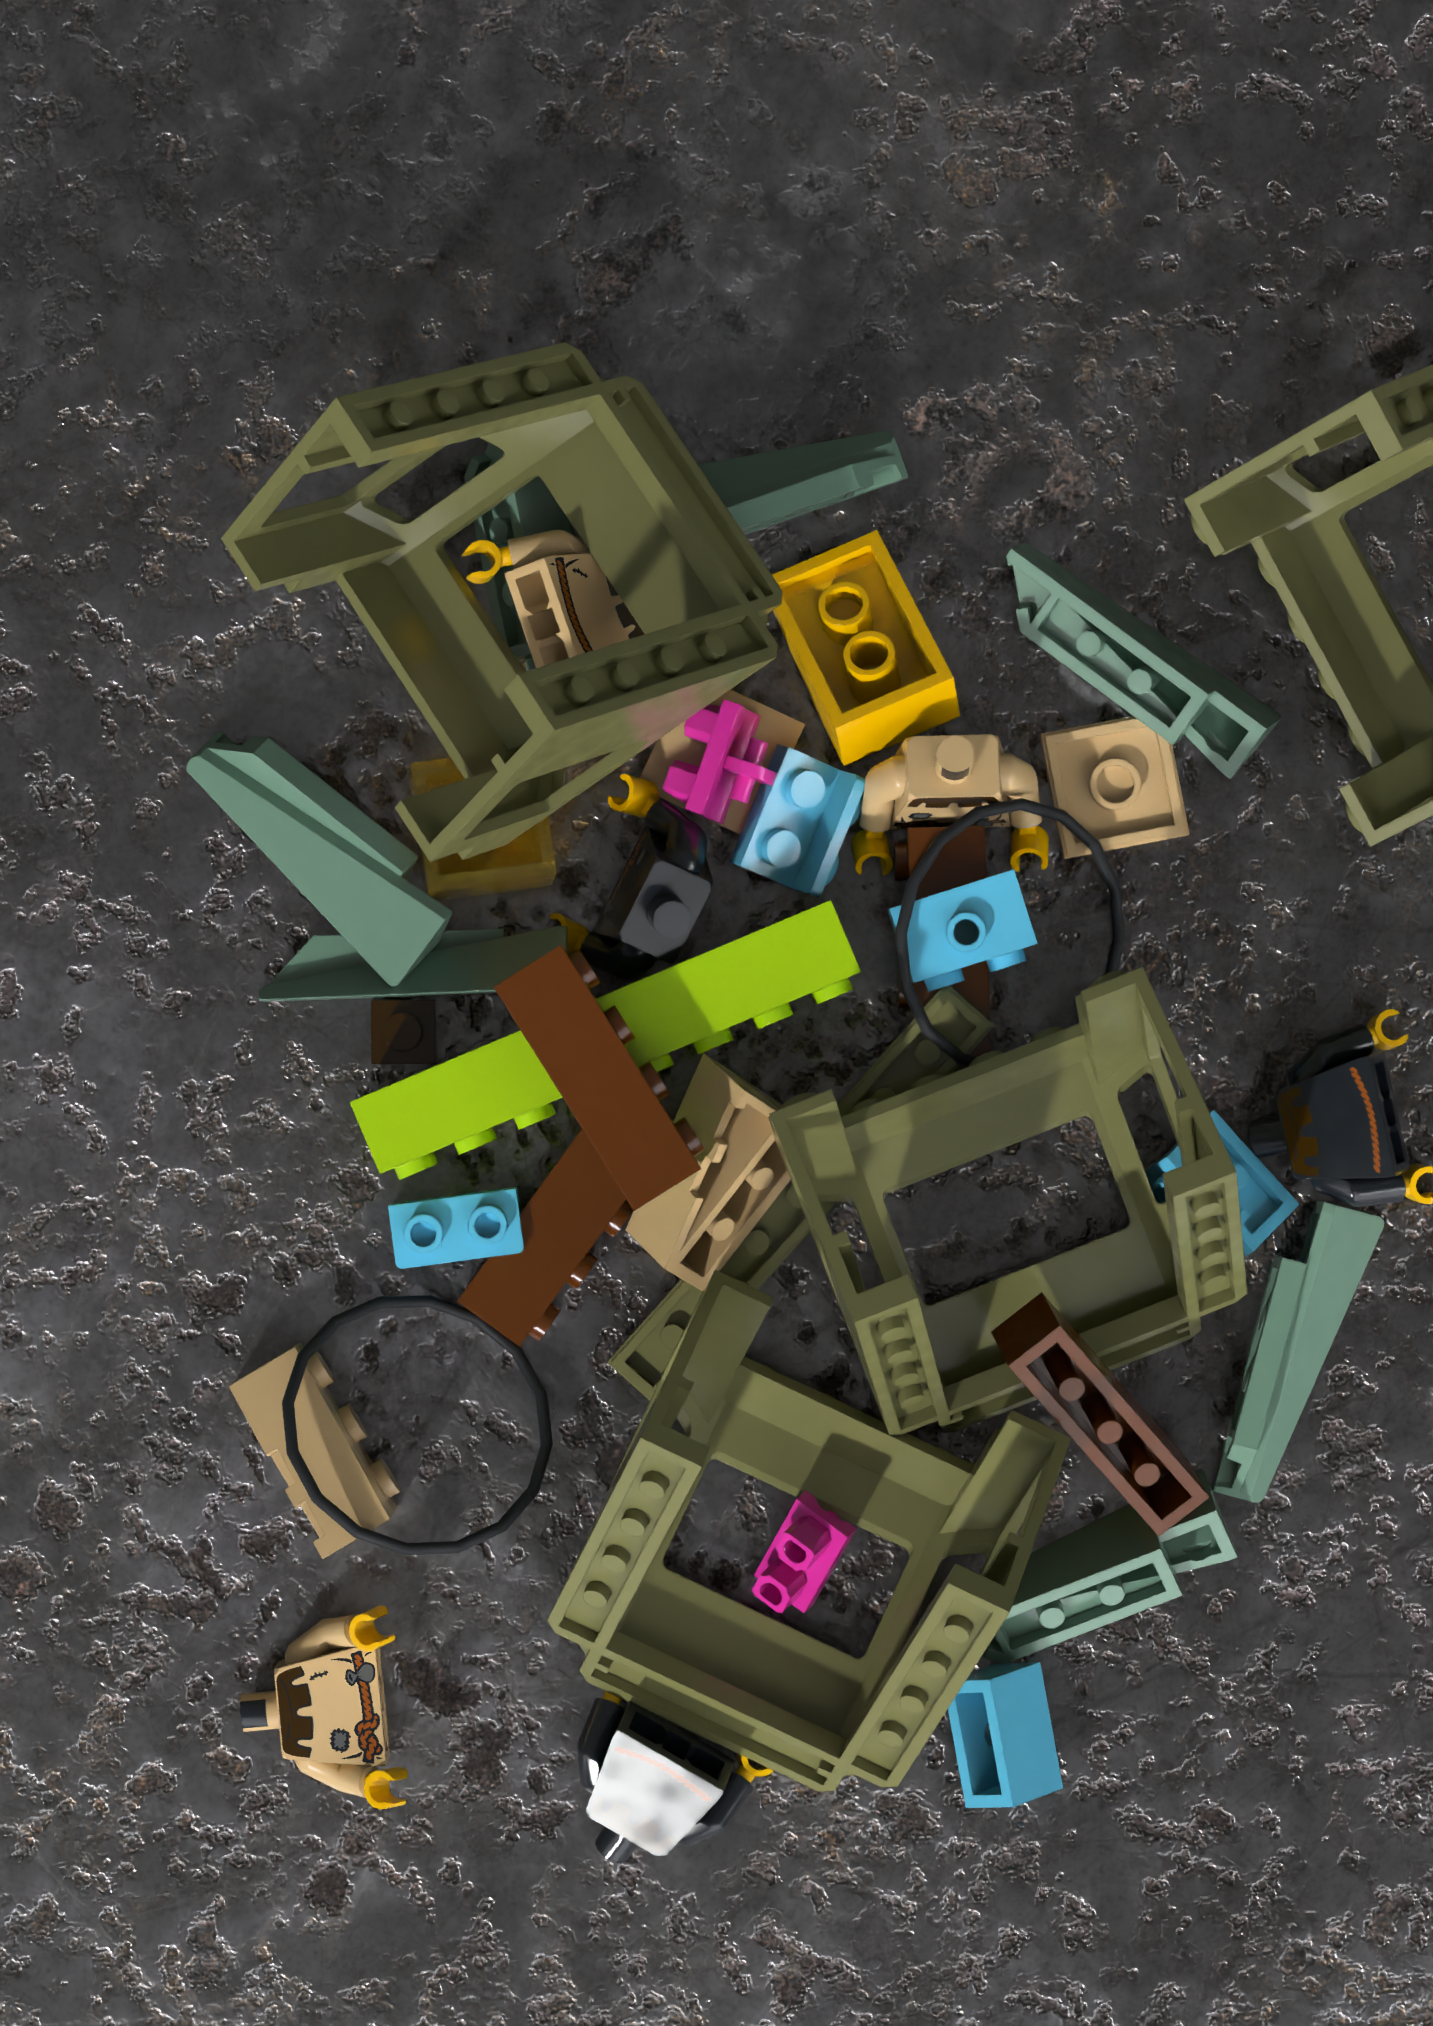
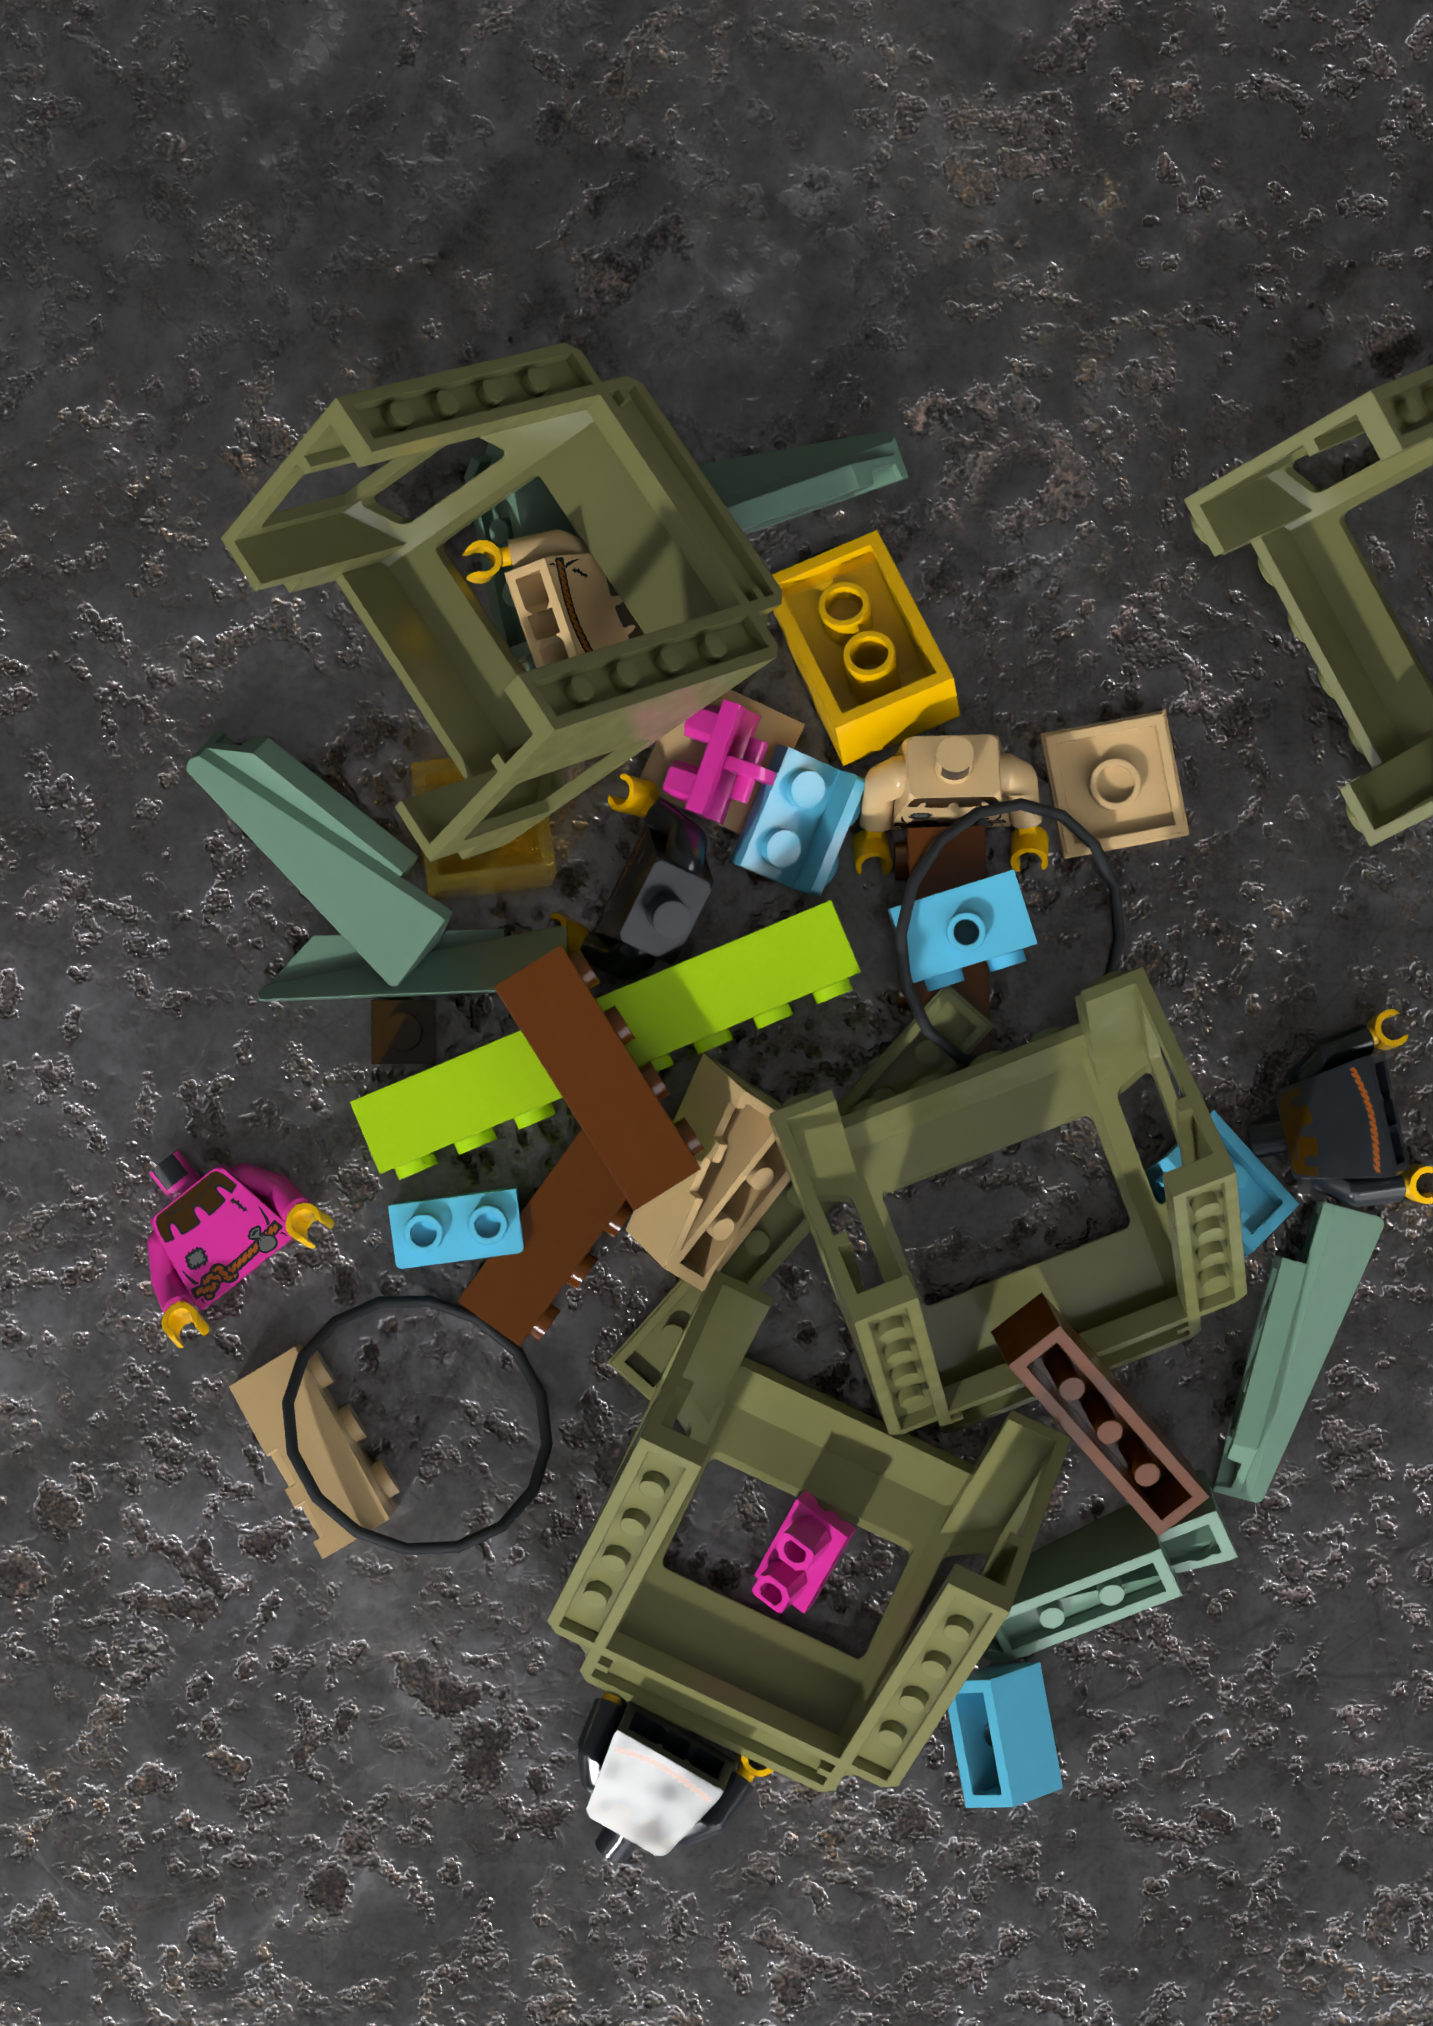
torso [240,1605,408,1809] -> none
sand green wedge [1006,543,1281,779] -> none
none -> torso [147,1150,334,1348]

